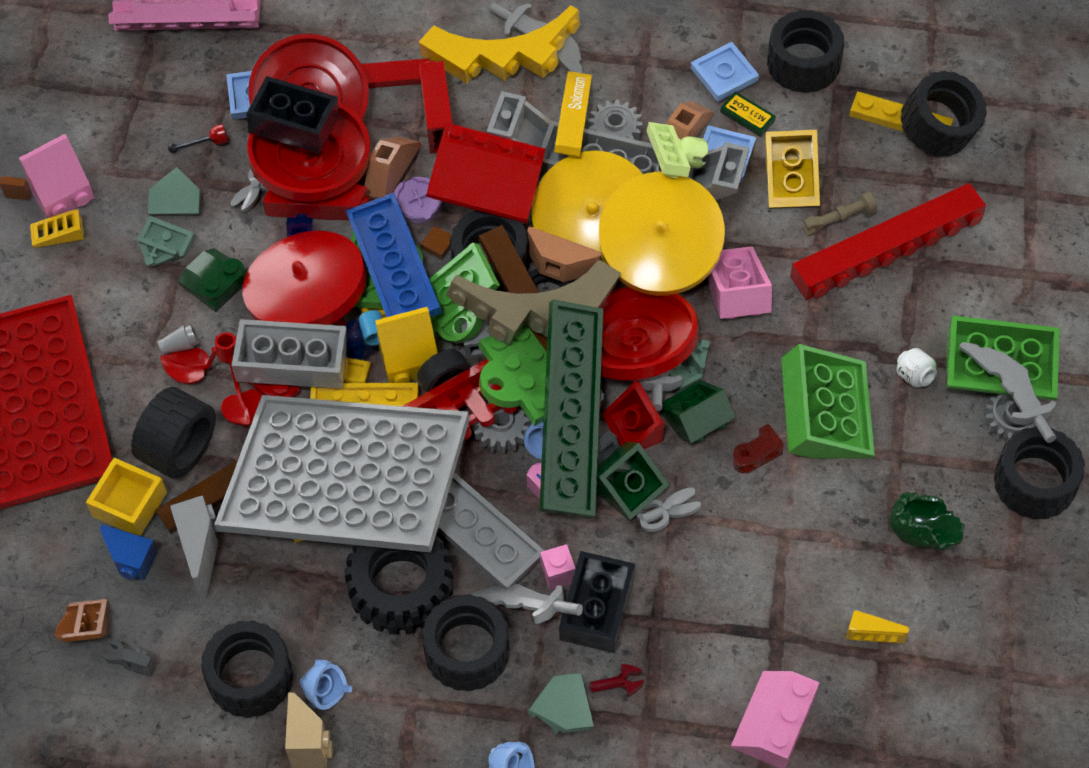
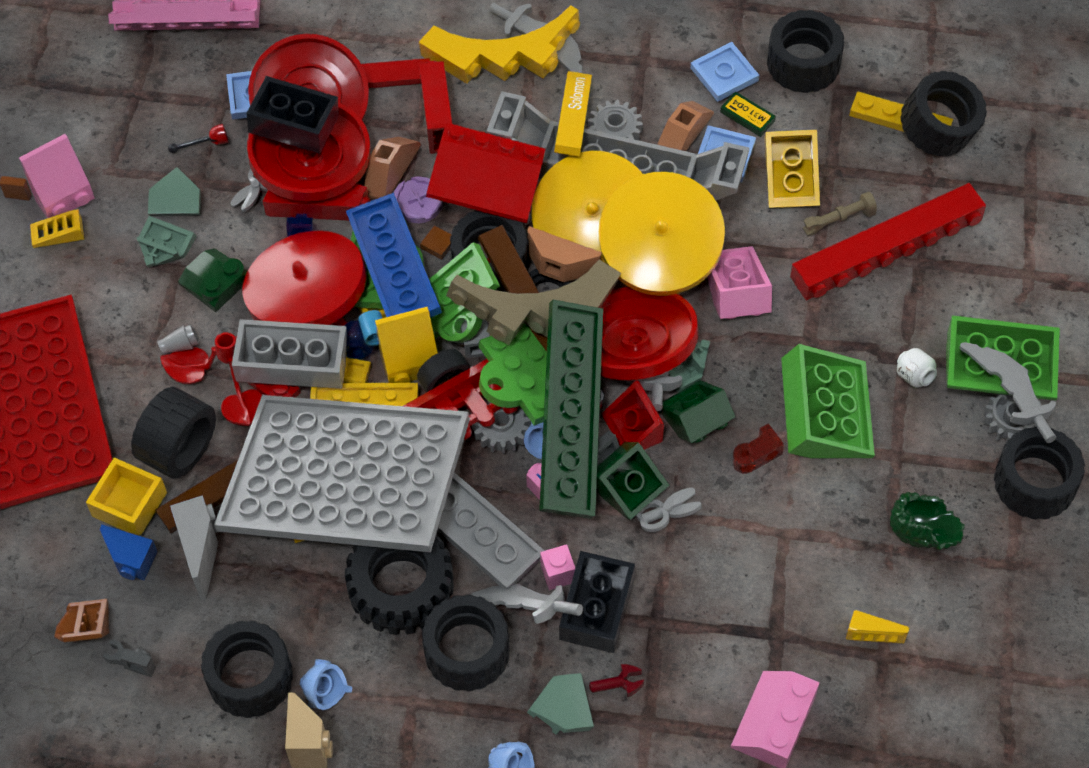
yellowish green plate [647,122,708,178] -> none

